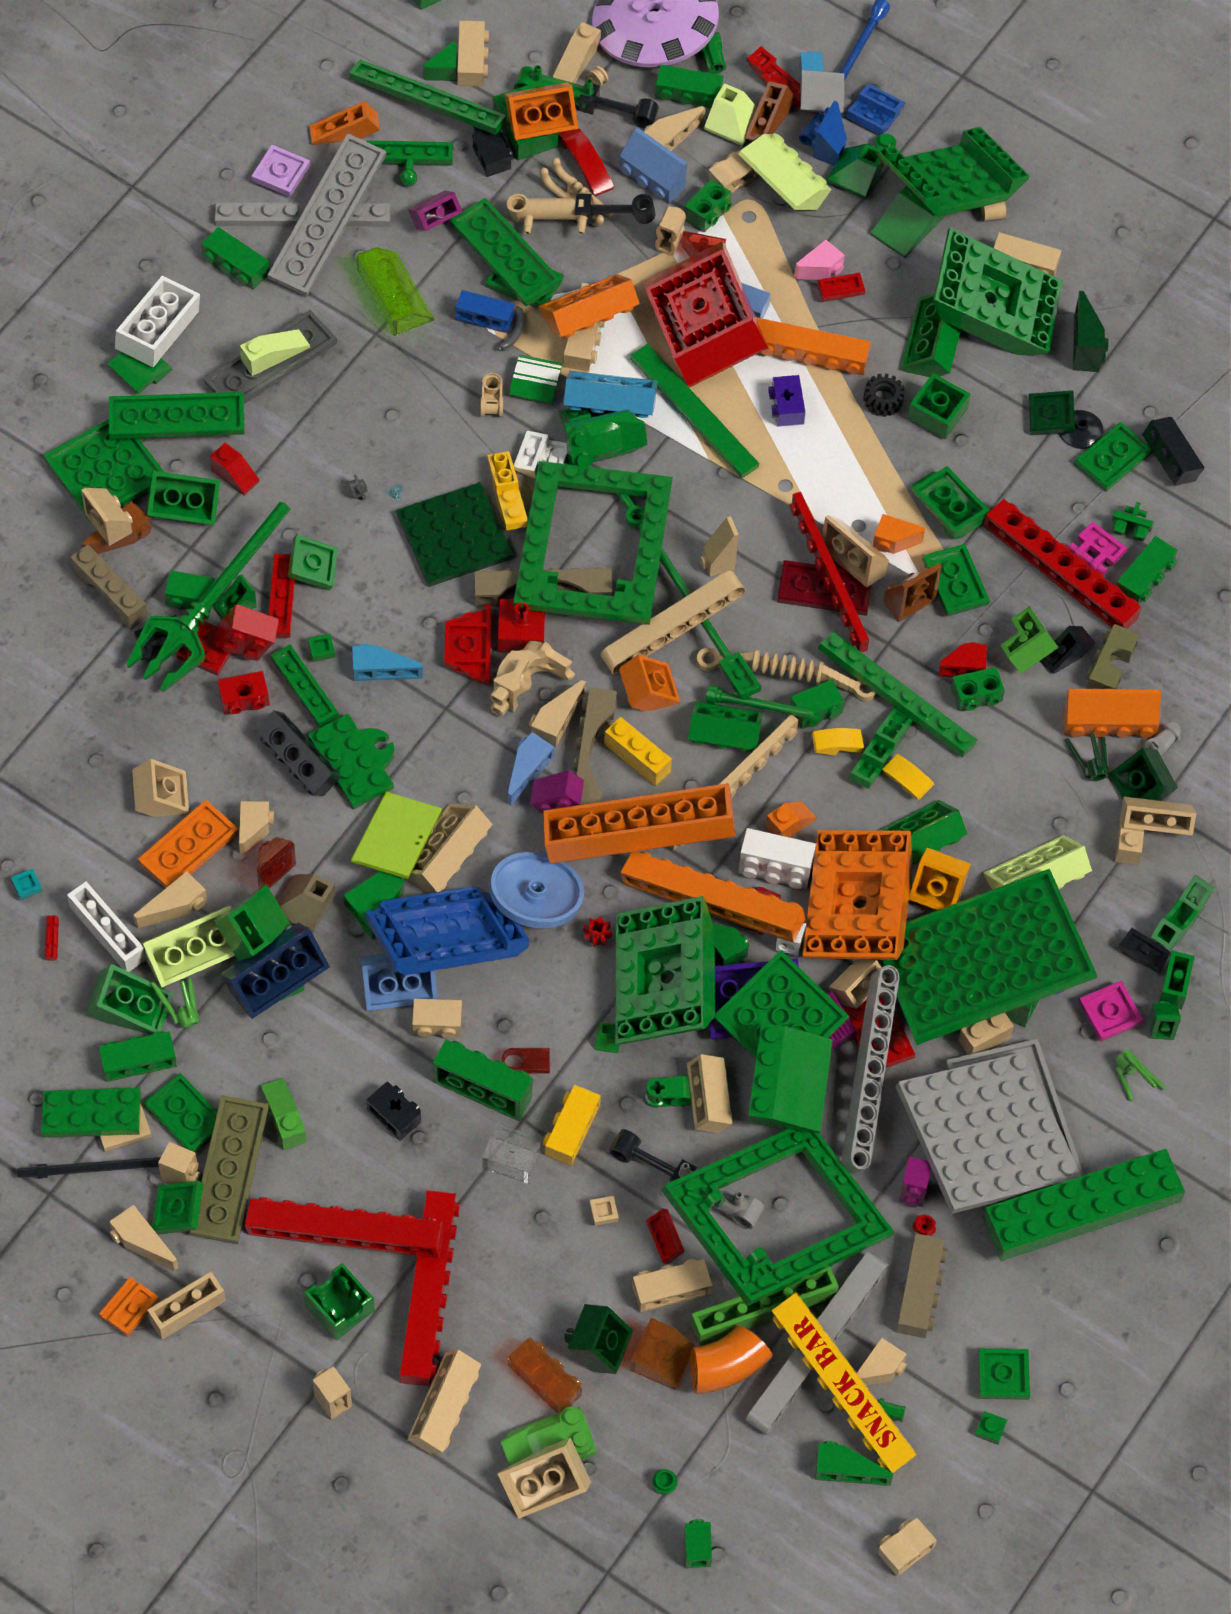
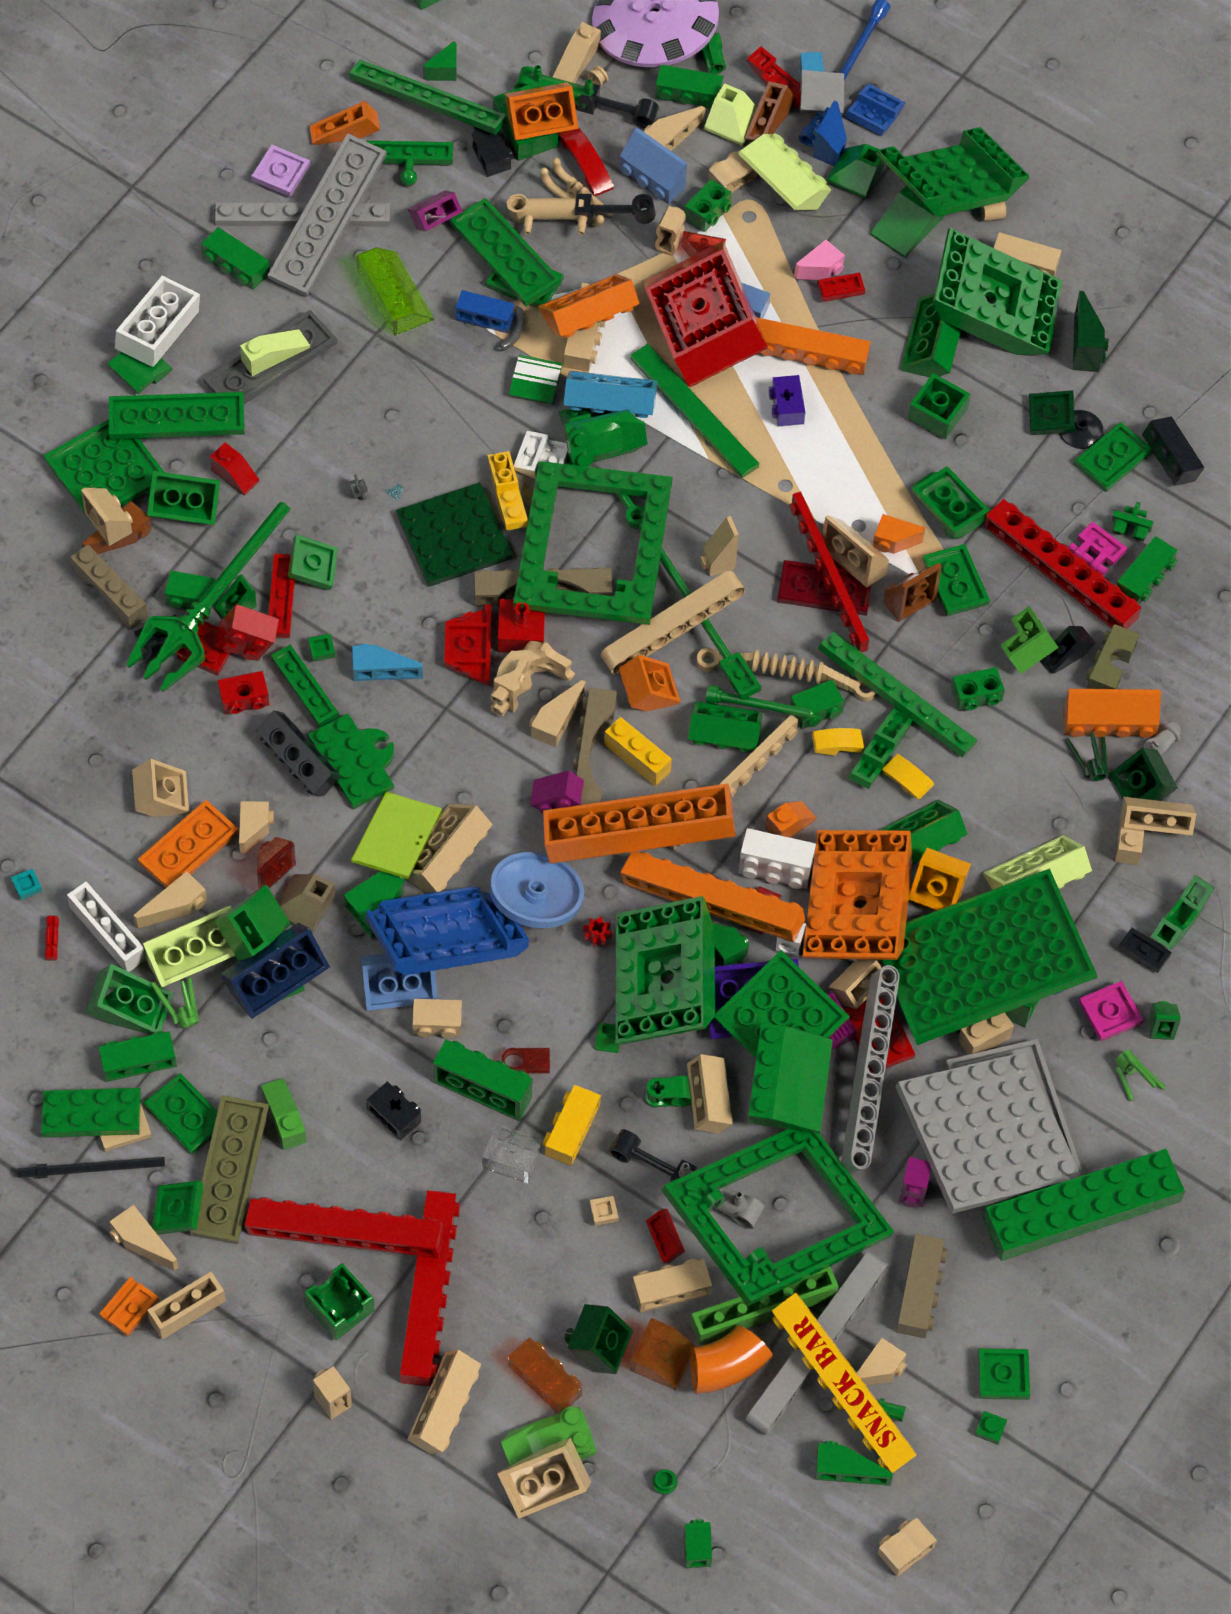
tan brick [158,1142,200,1184] -> none
tan brick [458,21,489,86] -> none
tan piece [481,373,503,417] -> none
medium blue slope [508,732,554,806] -> none
black tyre [863,373,905,417] -> none
green plate [875,134,896,149] -> none
red plate [912,1214,936,1236] -> none
red slope [938,642,987,677] -> none
green brick [1159,950,1195,1010] -> none

